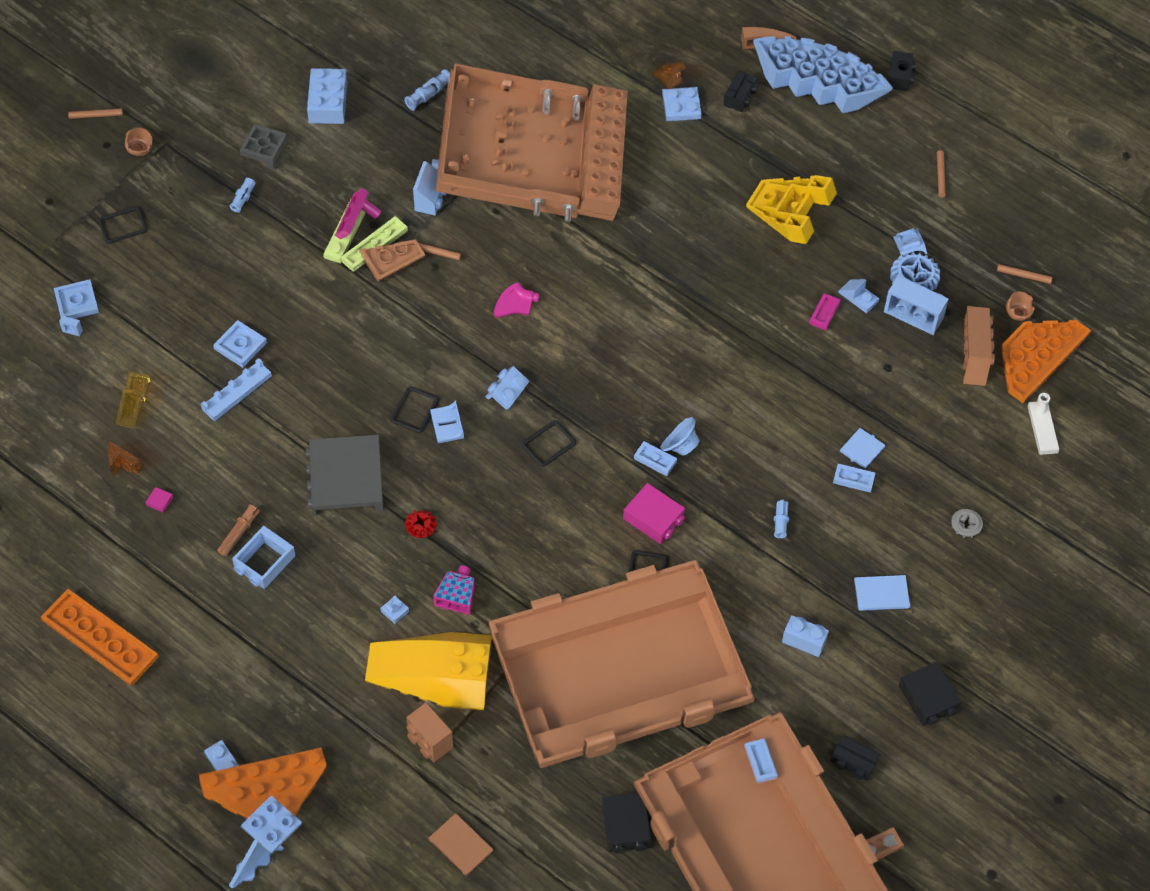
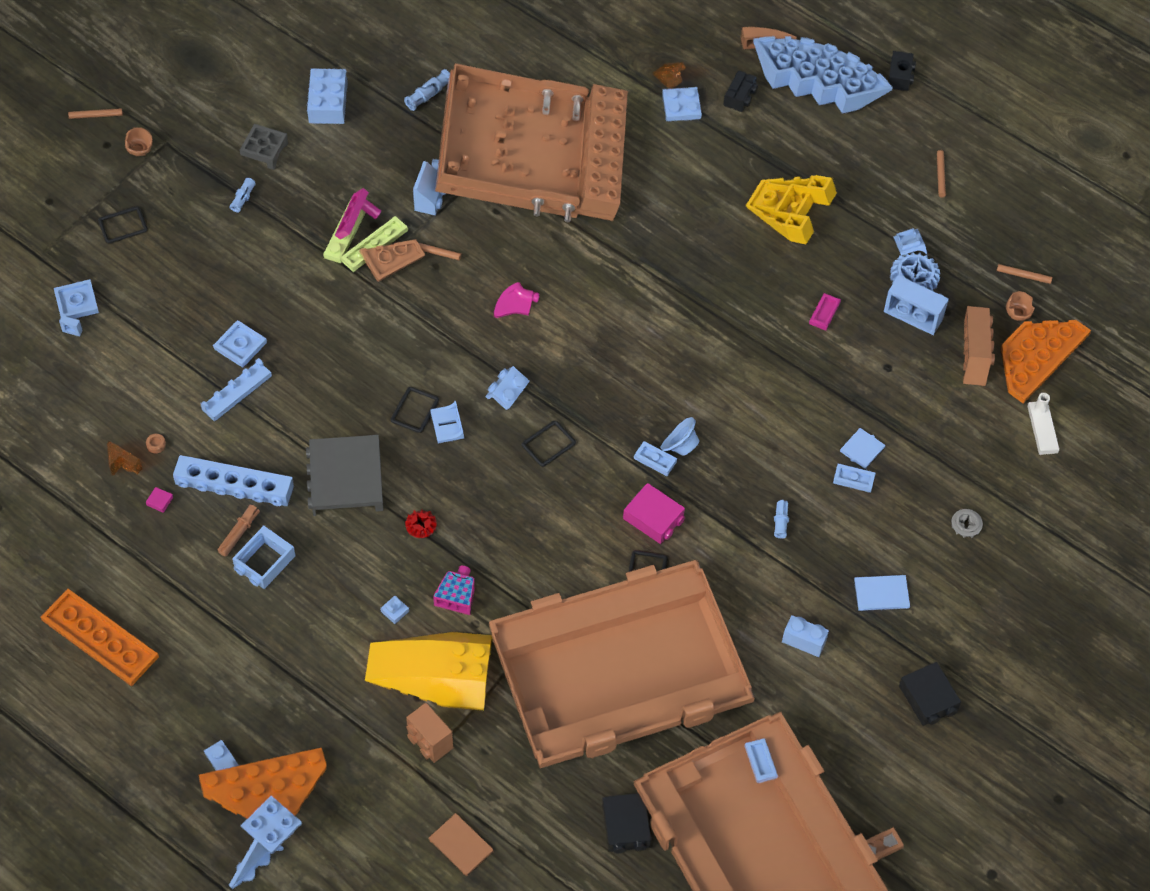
clear yellow slope [115,372,151,429] -> none
black brick [831,735,880,781] -> none
light blue slope [838,279,879,314] -> none
none -> nougat tile [146,434,166,453]
none -> light blue brick [173,455,294,506]

